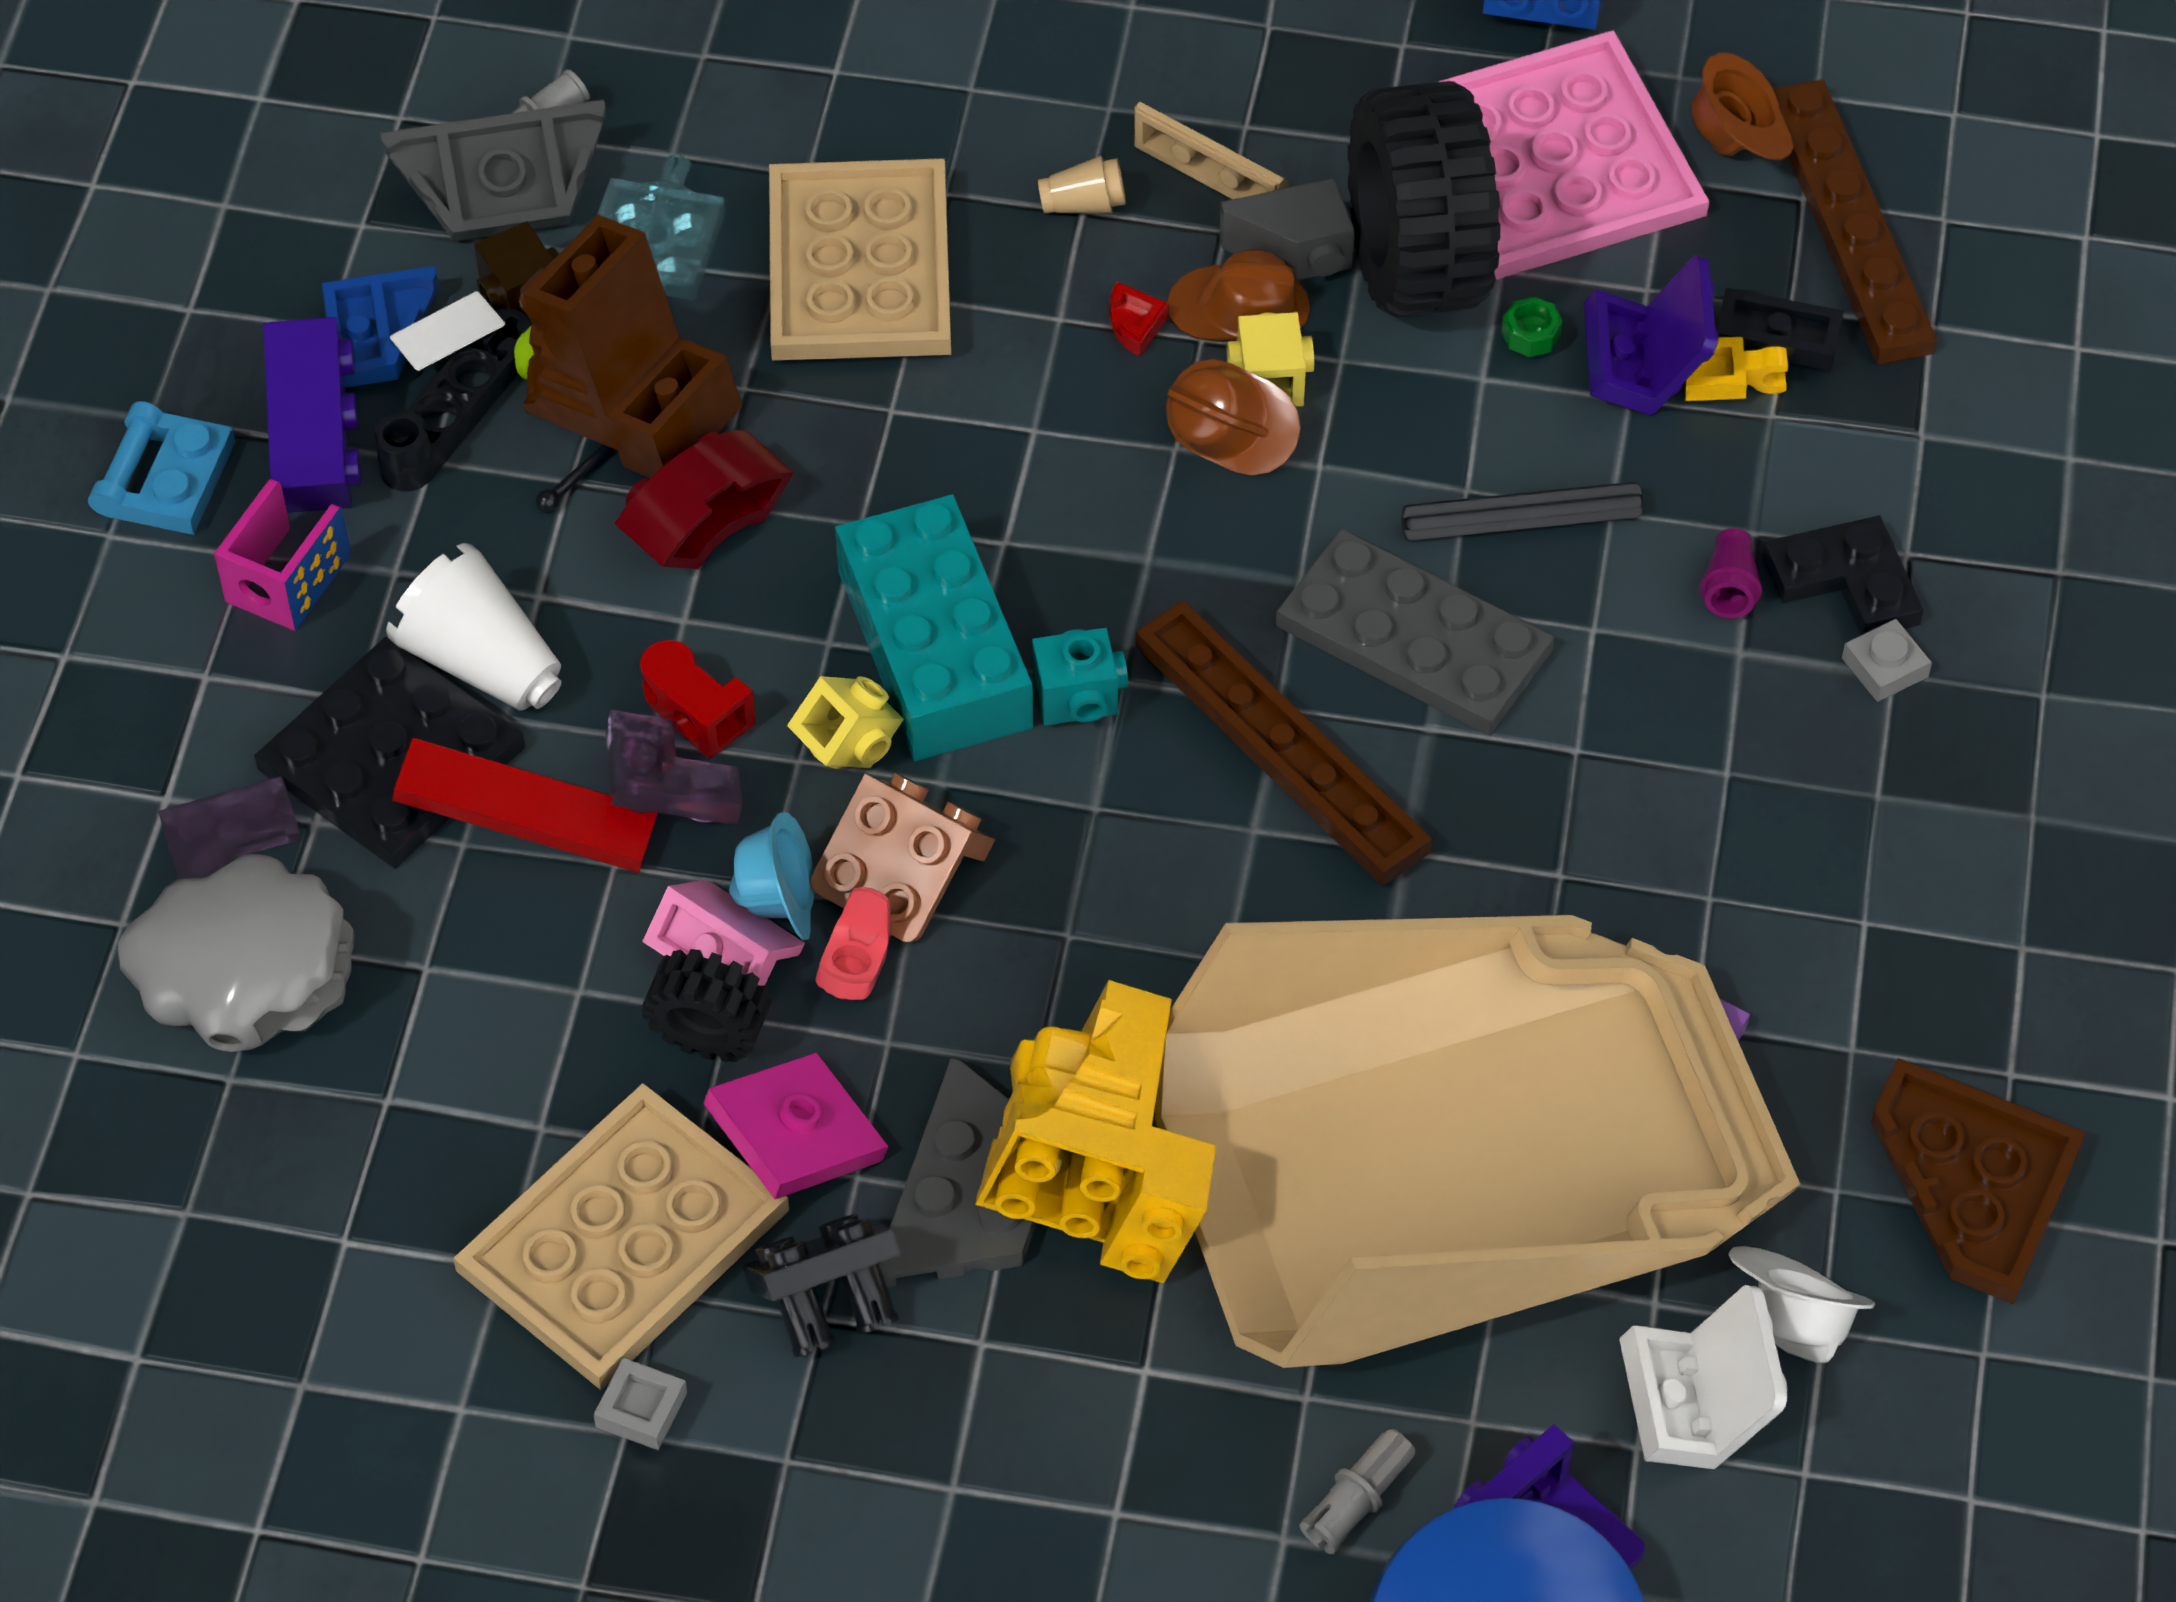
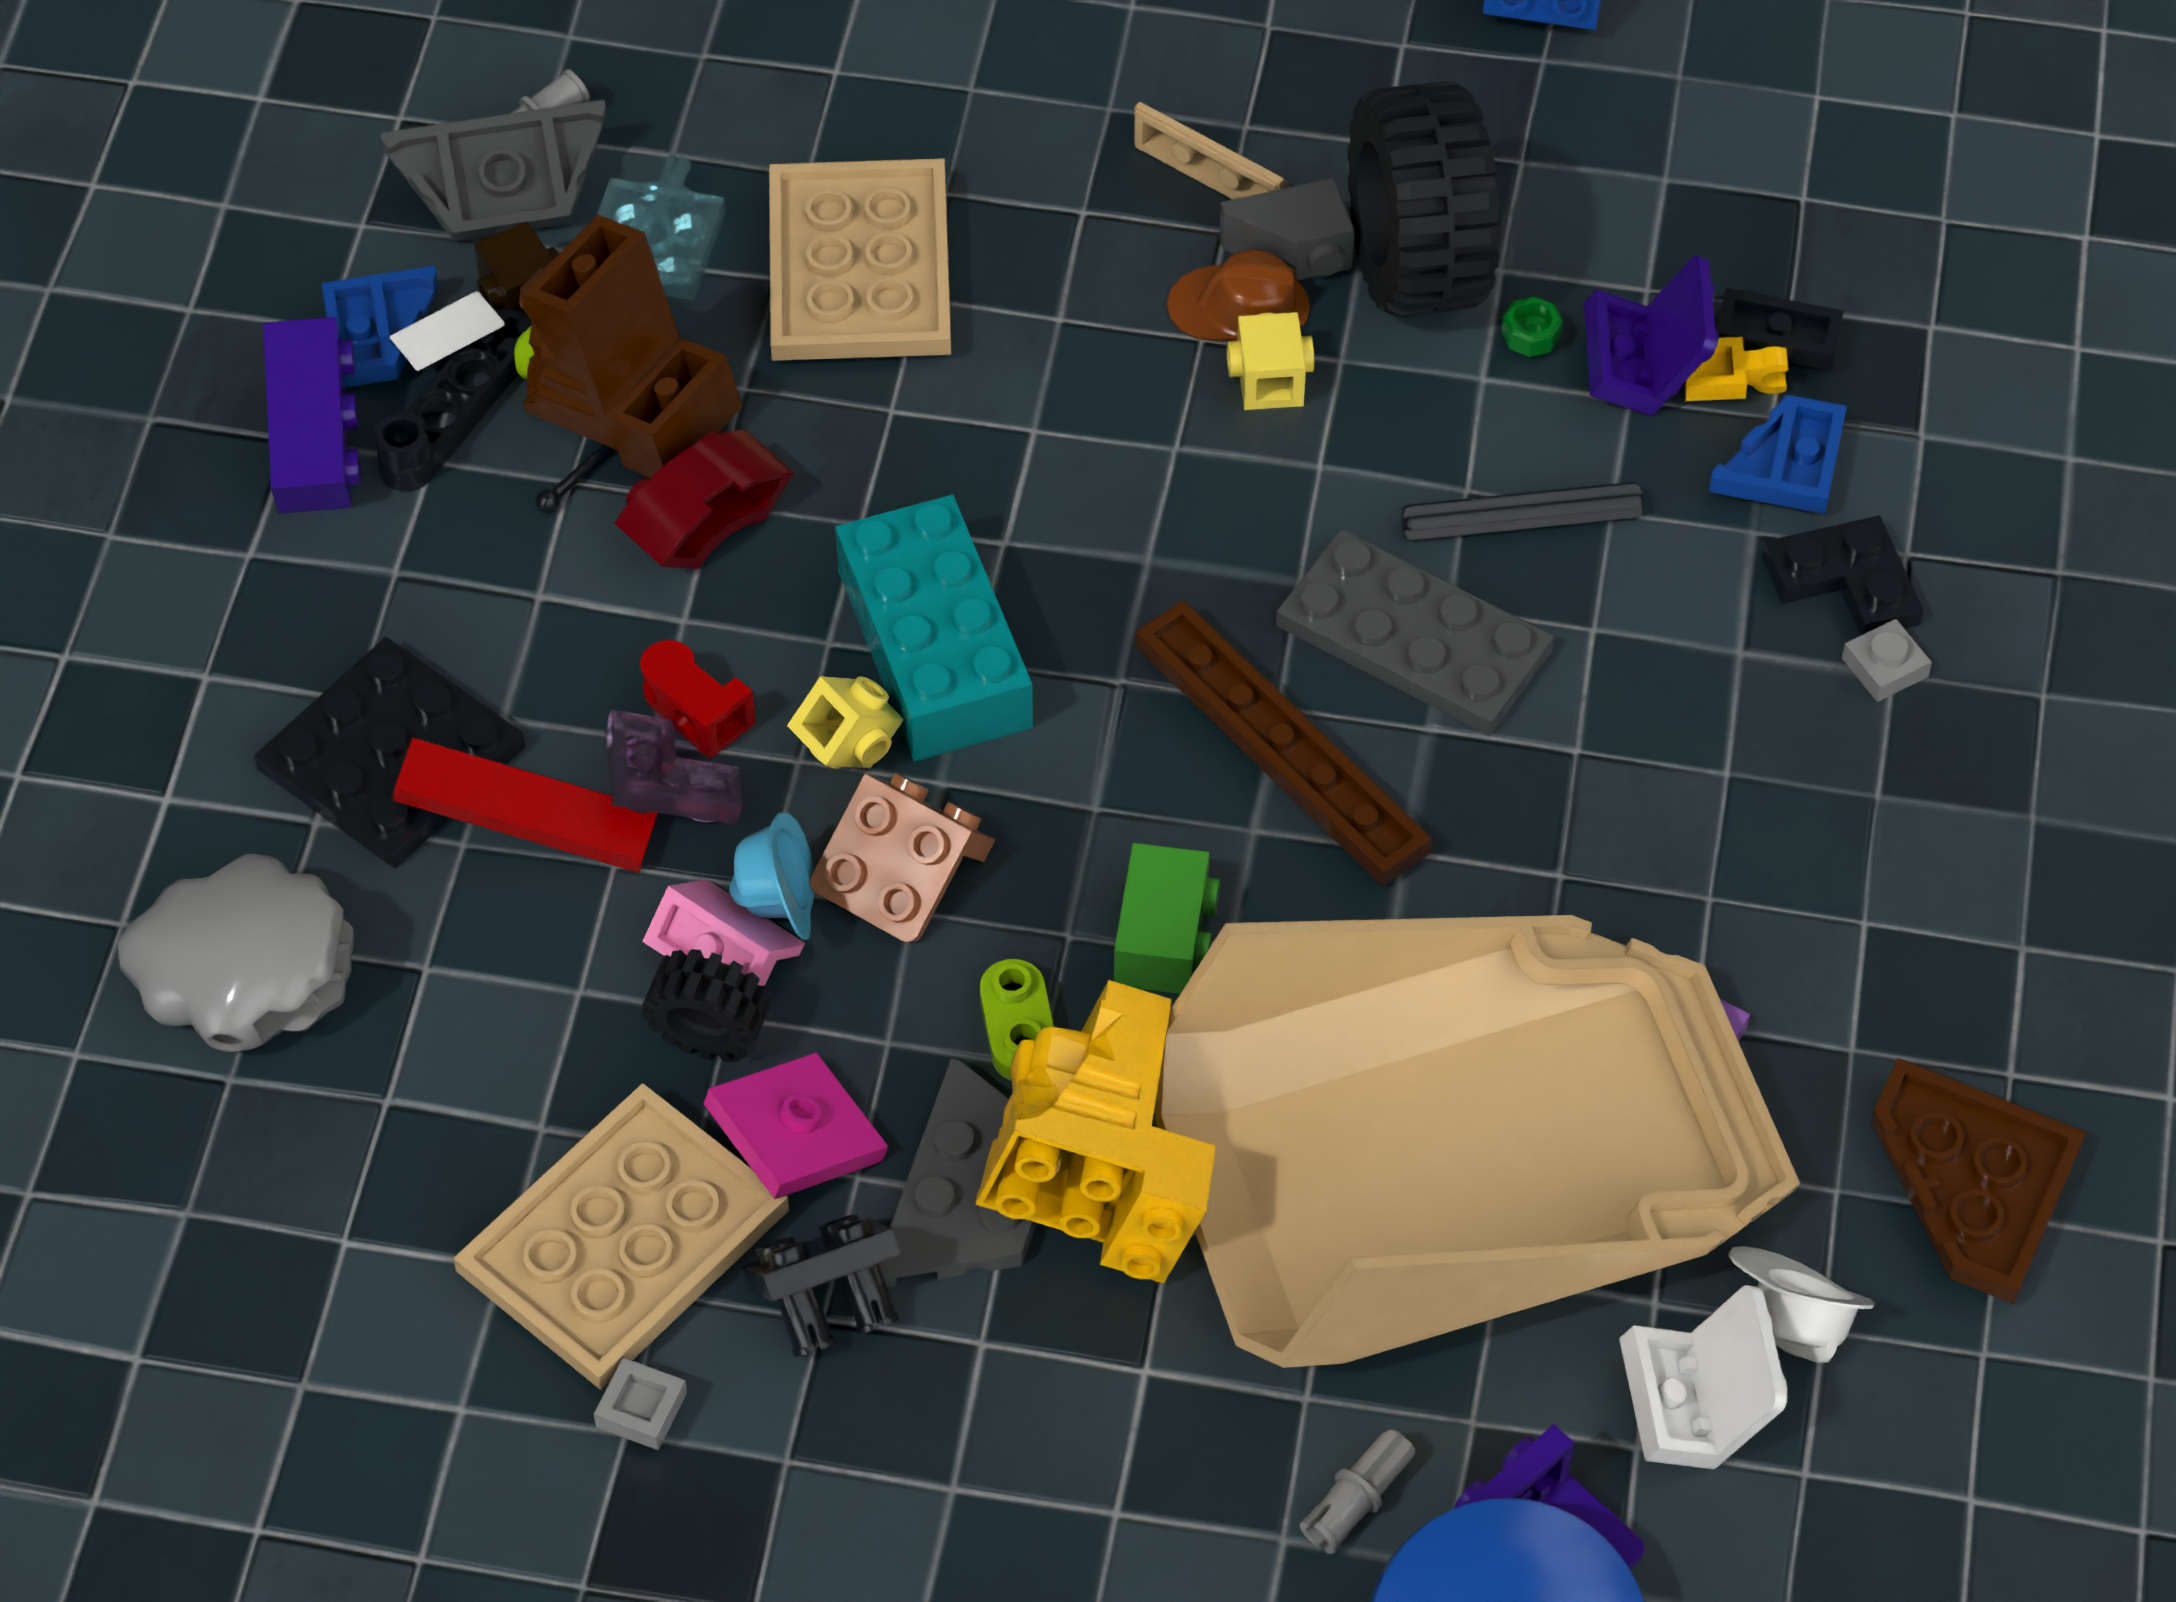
dark azure plate [88,401,236,535] -> none
clear purple plate [158,776,301,879] -> none
dark pink piece [214,479,351,631] -> none
white cone [386,543,562,711] -> none
coral hair [815,887,891,1000] -> none
teal brick [1032,628,1128,726] -> none
tan cone [1038,155,1126,214] -> none
red tile [1110,282,1169,357] -> none
dark orange piece [1166,359,1301,476] -> none
bright pink plate [1439,30,1710,280] -> none
dark orange piece [1691,52,1794,160] -> none
magenta cone [1699,528,1762,619] -> none
reddish brown plate [1773,79,1937,365] -> none
none -> lime plate [980,959,1054,1081]
none -> bright green brick [1114,843,1220,994]
none -> blue wing [1709,395,1847,514]

